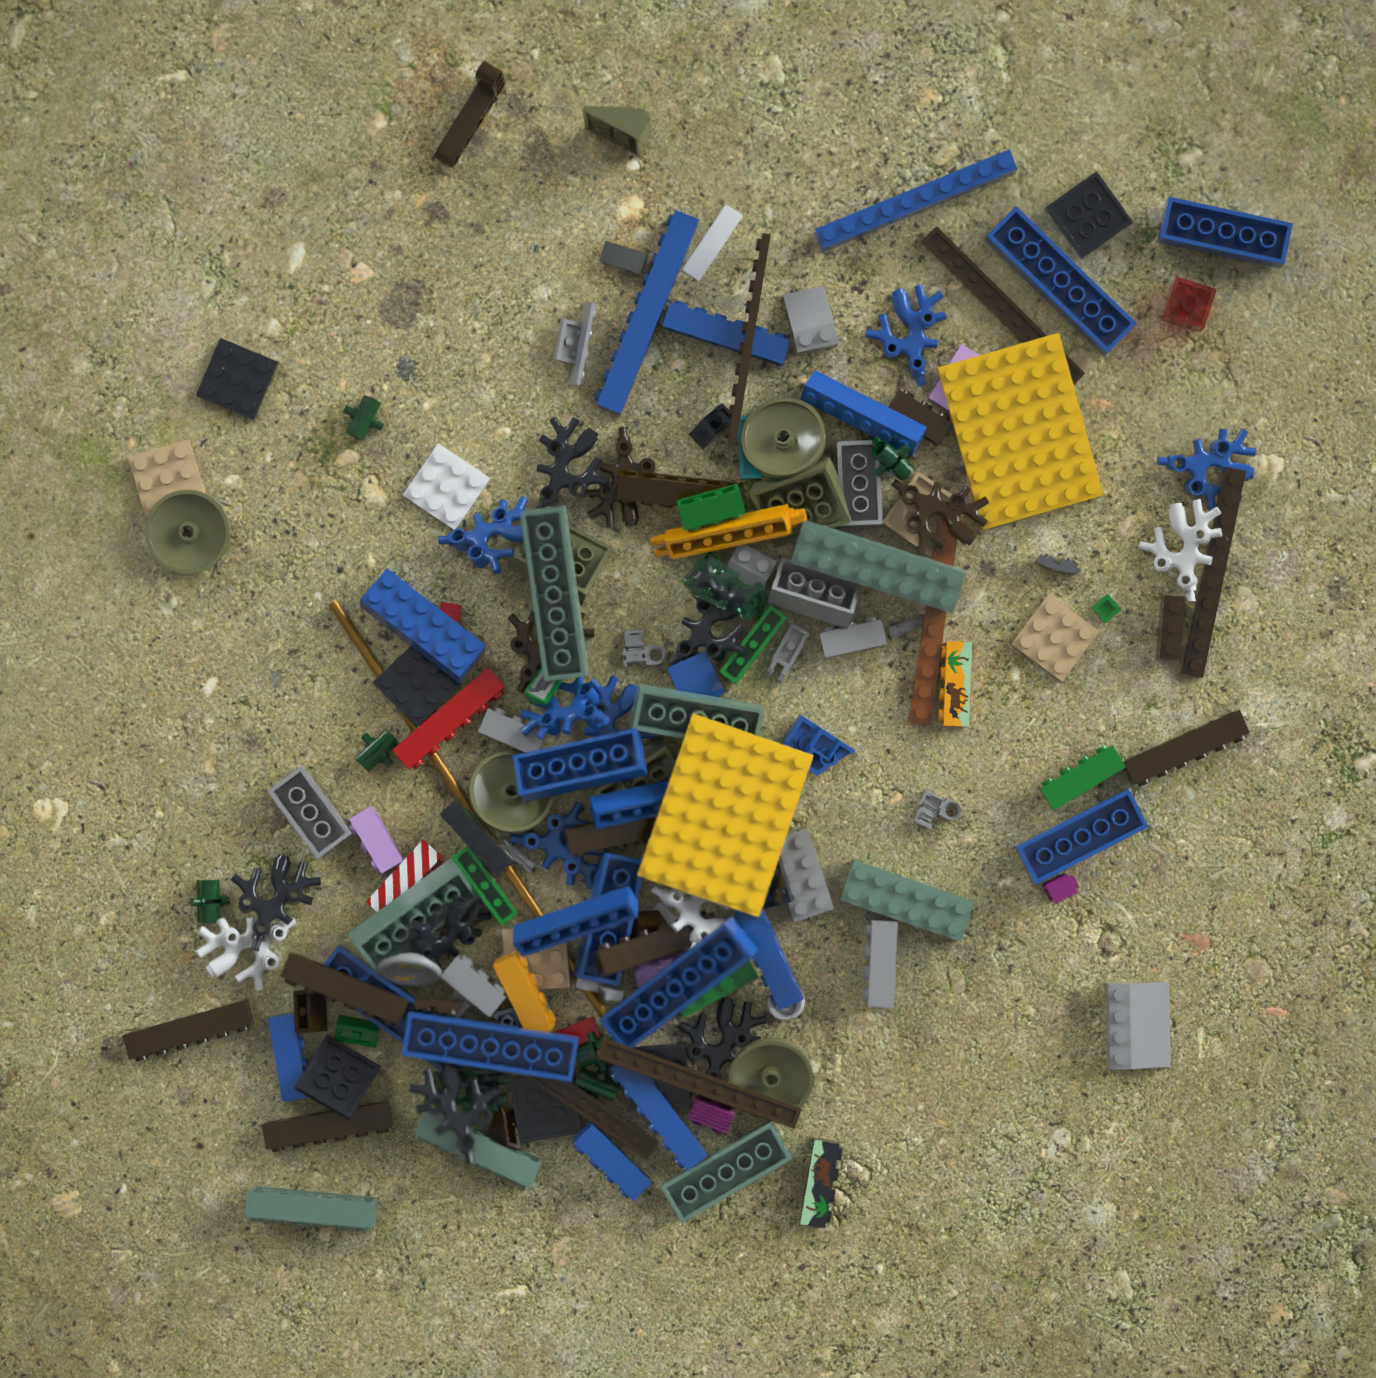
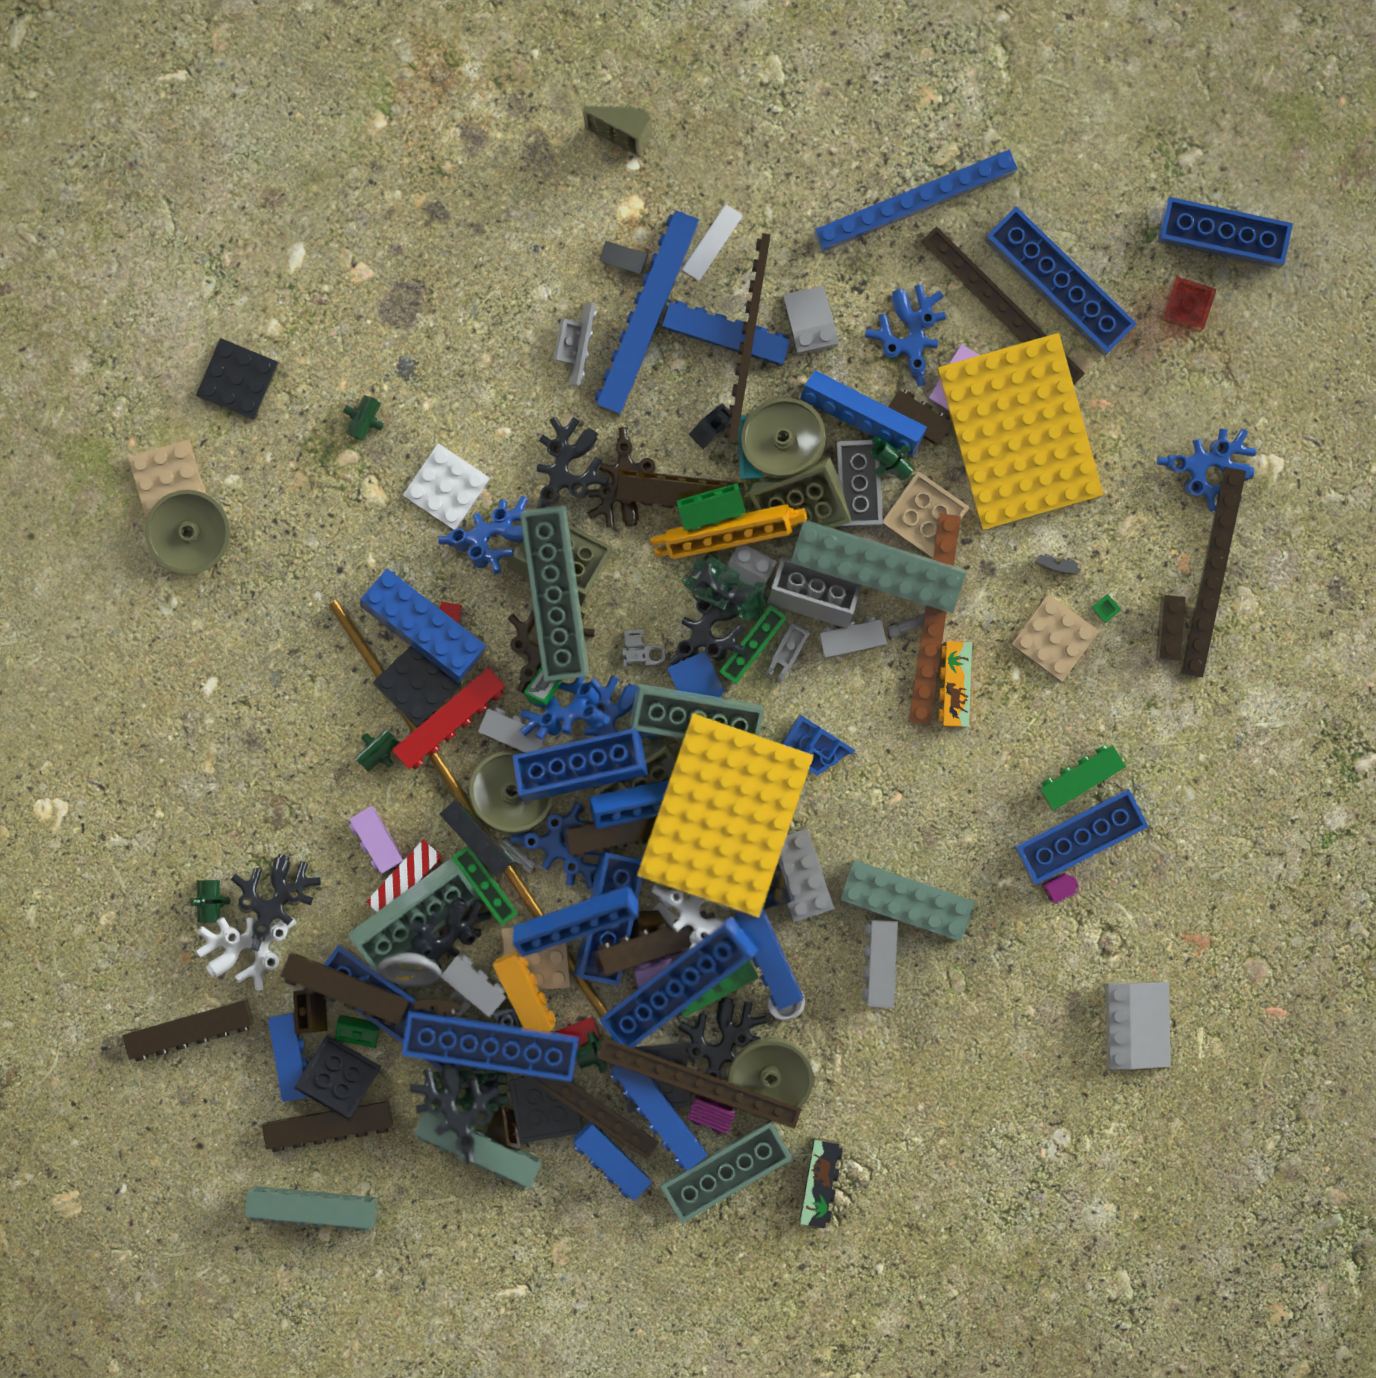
light grey brick [267,766,353,859] -> none
dark brown beam [434,60,506,168] -> none
dark green pin [575,1064,621,1101] -> none
light grey piece [576,978,624,1002] -> none
dark brown plant [891,479,989,555] -> none
light grey piece [914,788,962,829] -> none
black plate [1045,171,1133,260] -> none
dark brown brick [1123,710,1250,787] -> none
white plant [1139,499,1222,602] -> none

